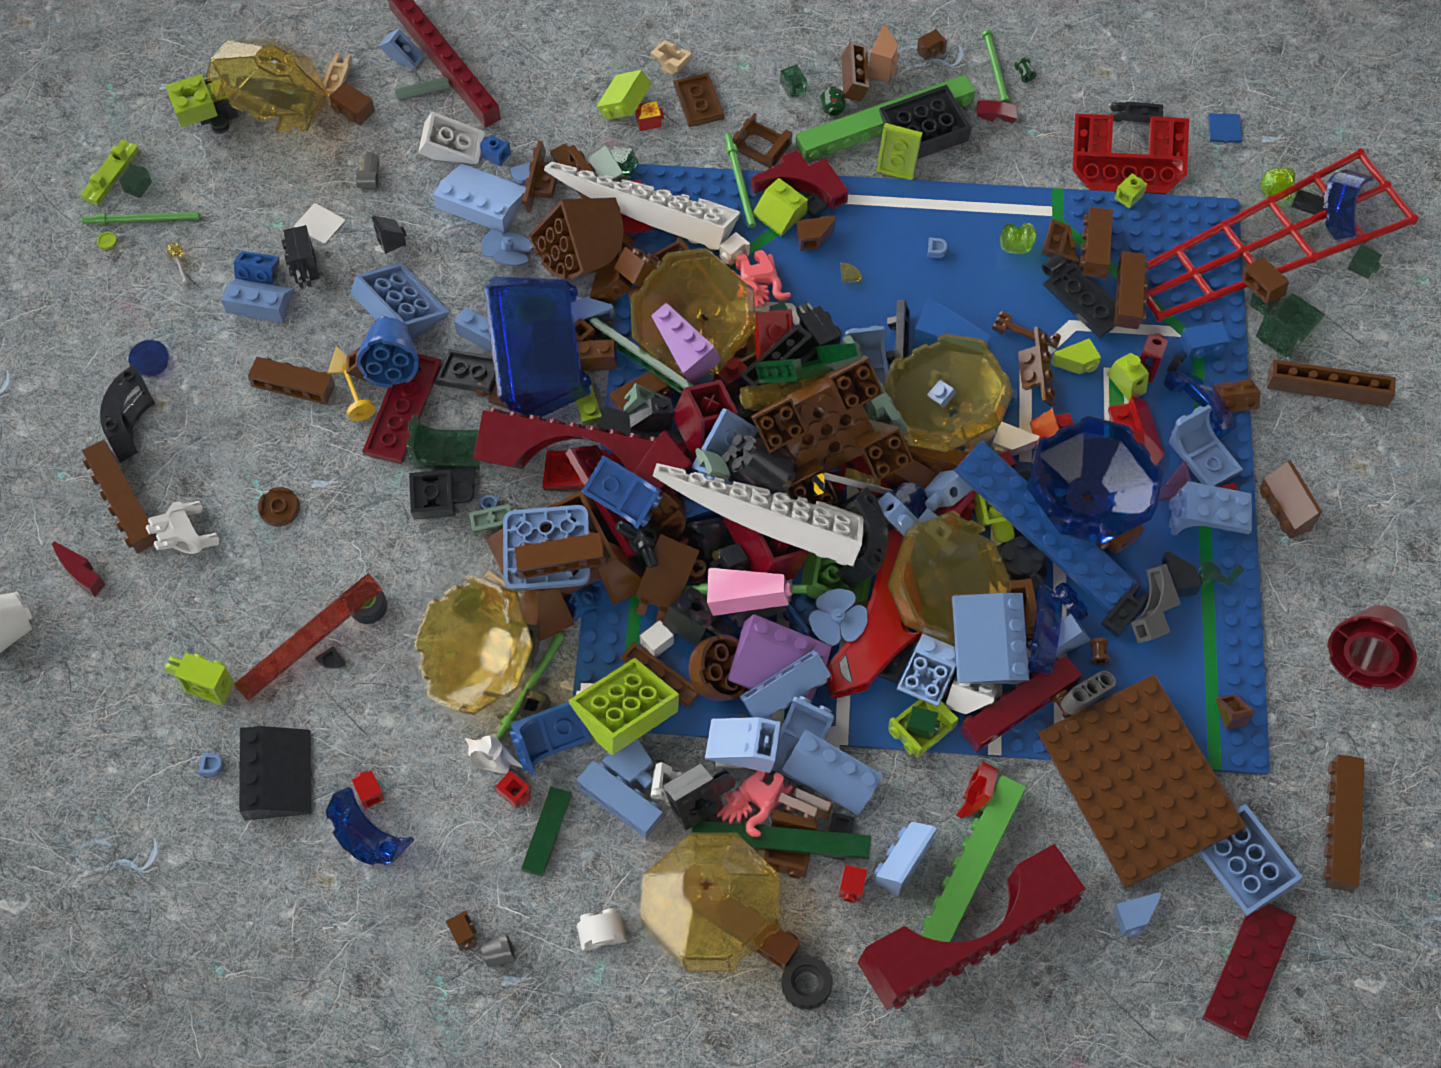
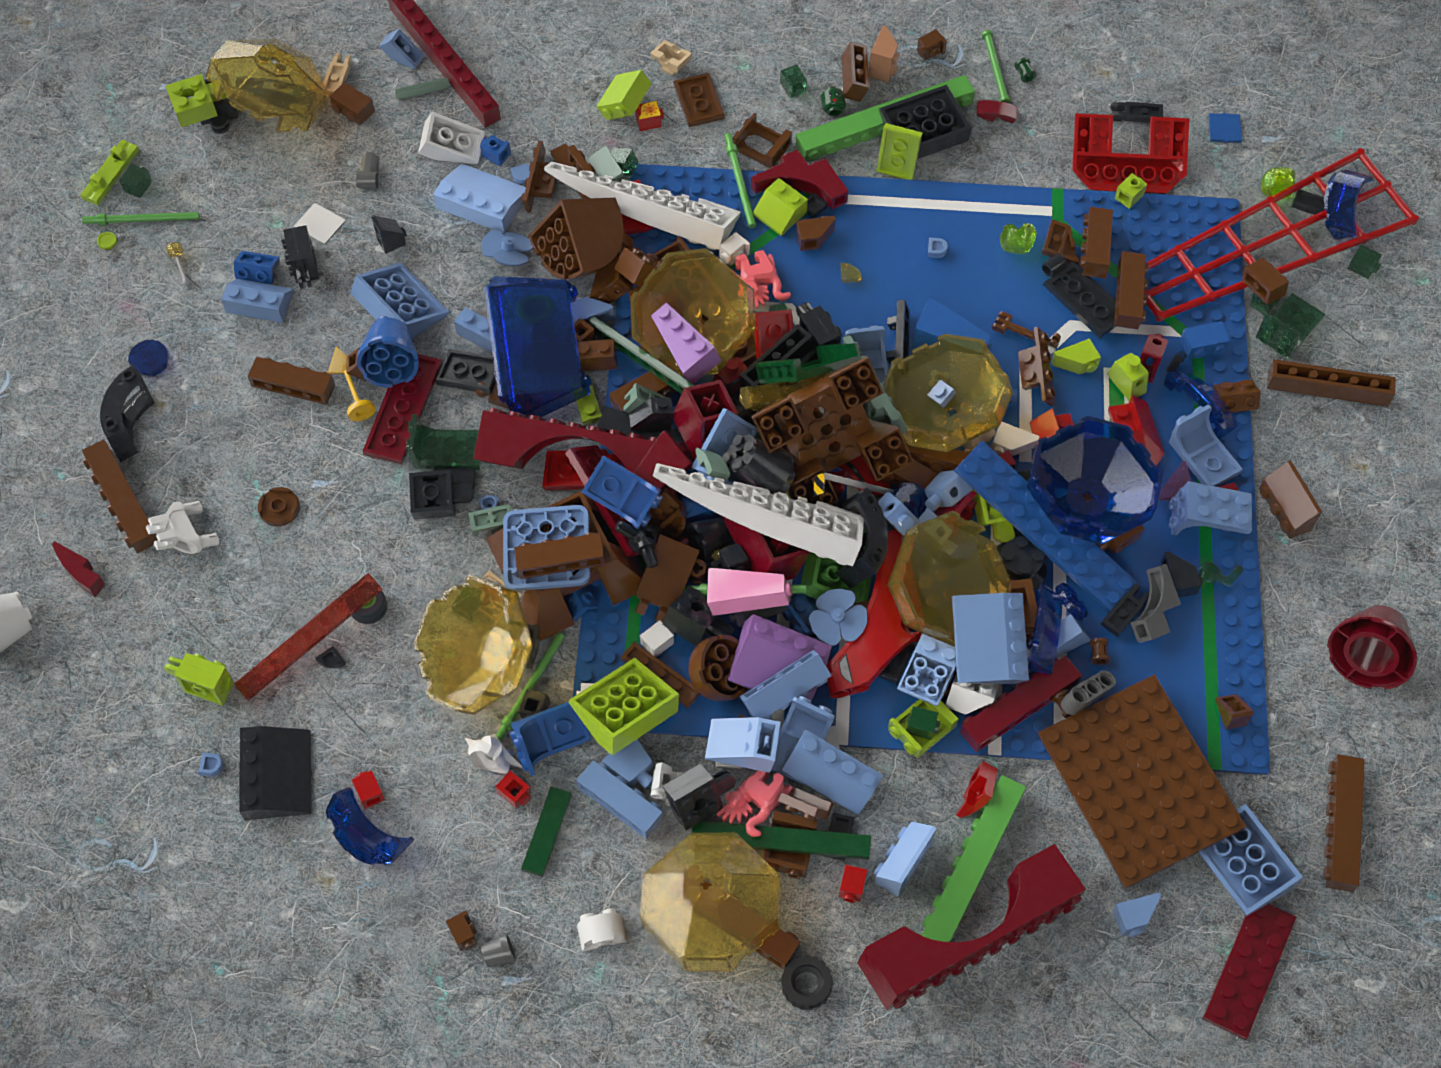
clear yellow piece [844,468,881,486] -> none

